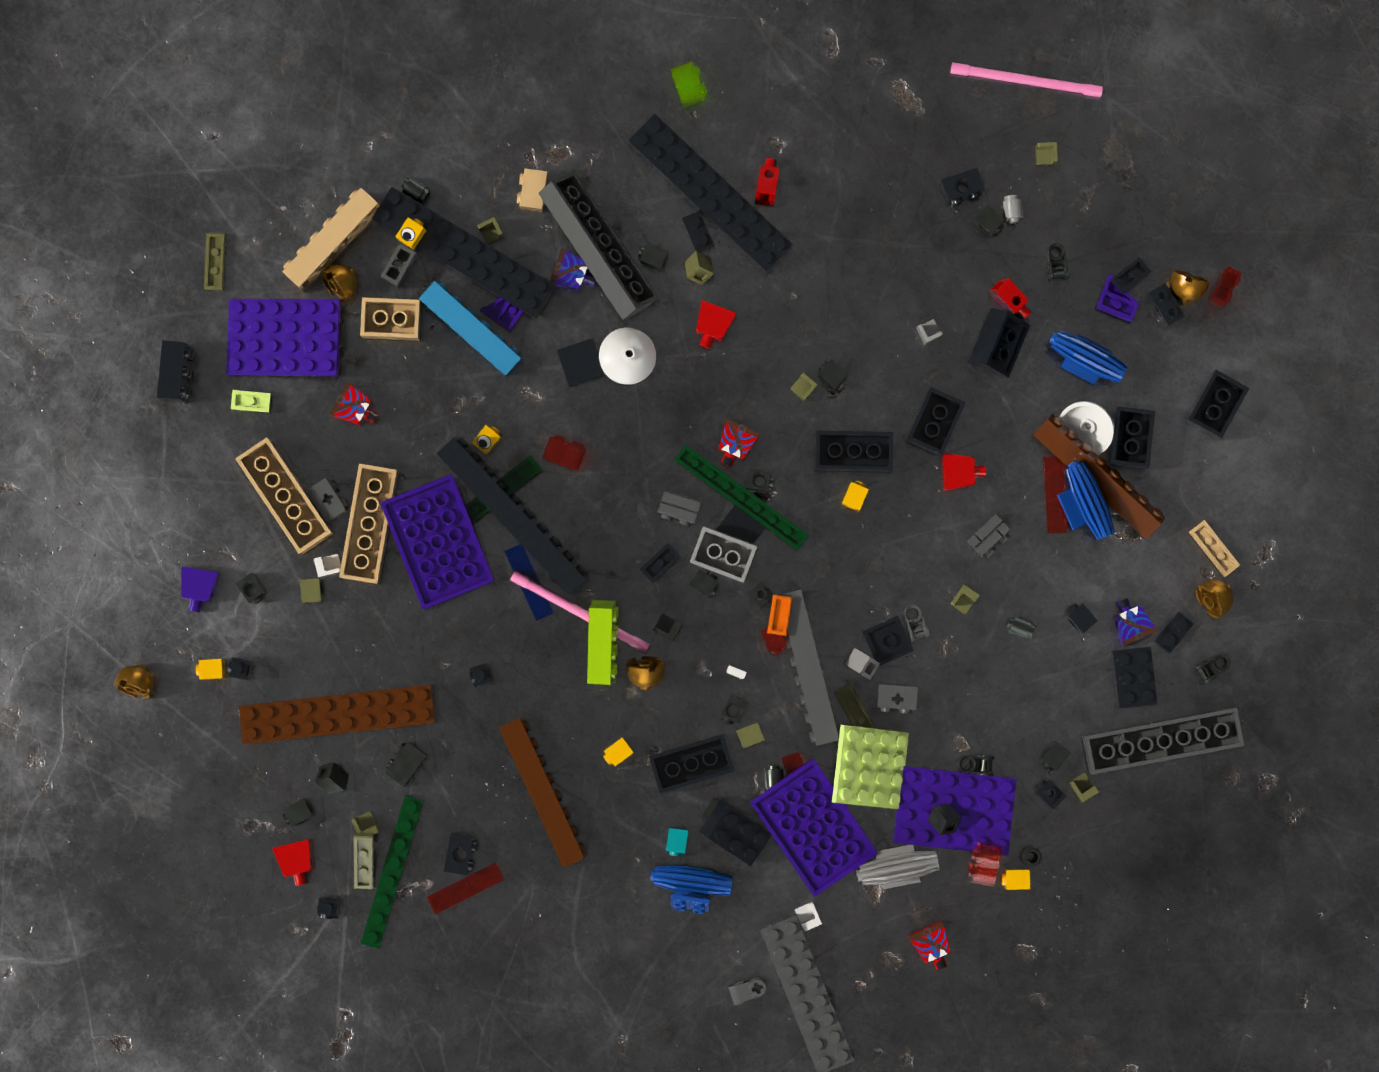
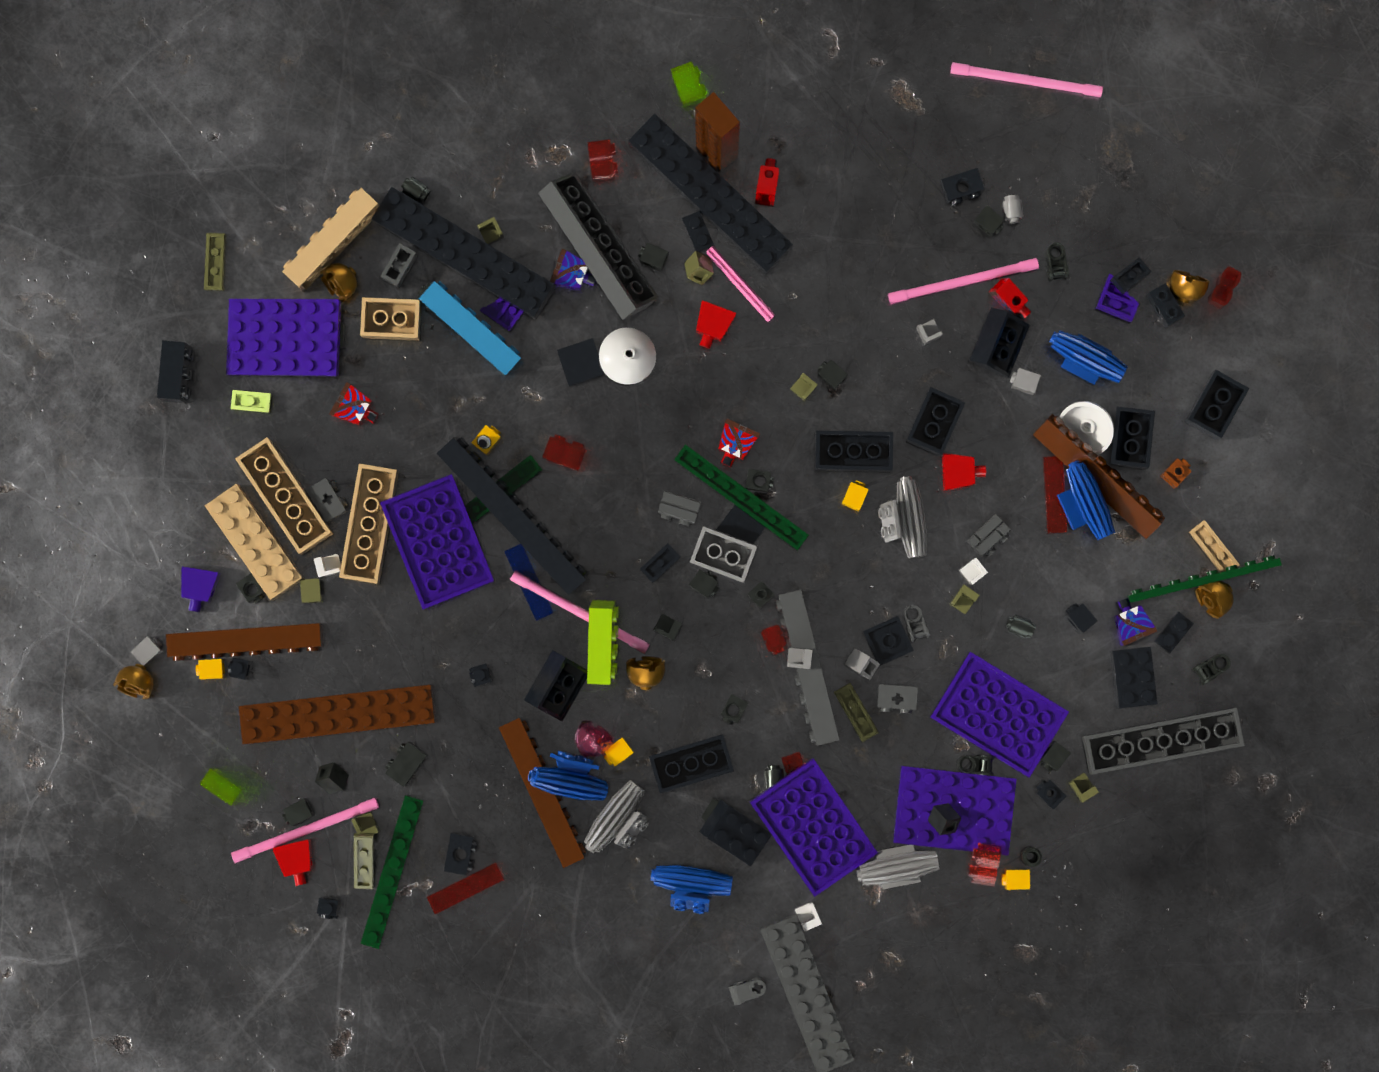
yellow brick [395,218,426,250] -> none
tan brick [517,169,548,212] -> none
teal brick [666,827,689,857] -> none
white tile [726,665,747,679] -> none
olive panel [736,722,764,748] -> none
orange tile [767,595,792,636] -> none
yellowish green plate [832,725,909,809] -> none
torso [908,921,950,970] -> none
olive panel [1035,142,1058,166] -> none
none -> light grey brick [131,636,163,666]
none -> reddish brown brick [166,623,323,661]
none -> clear neon green brick [200,768,245,806]
none -> tan brick [205,484,304,601]
none -> bright pink piece [231,797,379,863]
none -> black slope [524,650,588,721]
none -> blue plate [528,751,608,801]
none -> clear pink cylinder [574,720,613,757]
none -> light grey plate [584,780,650,854]
none -> clear red brick [587,139,618,182]
none -> reddish brown brick [695,92,740,173]
none -> bright pink axle [706,246,775,322]
none -> light grey panel [787,648,813,670]
none -> light grey plate [878,476,927,558]
none -> bright pink piece [888,258,1039,304]
none -> dark purple plate [930,652,1069,778]
none -> white panel [959,558,988,585]
none -> light grey brick [1010,368,1041,395]
none -> dark green plate [1128,555,1282,603]
none -> dark orange brick [1160,458,1192,489]

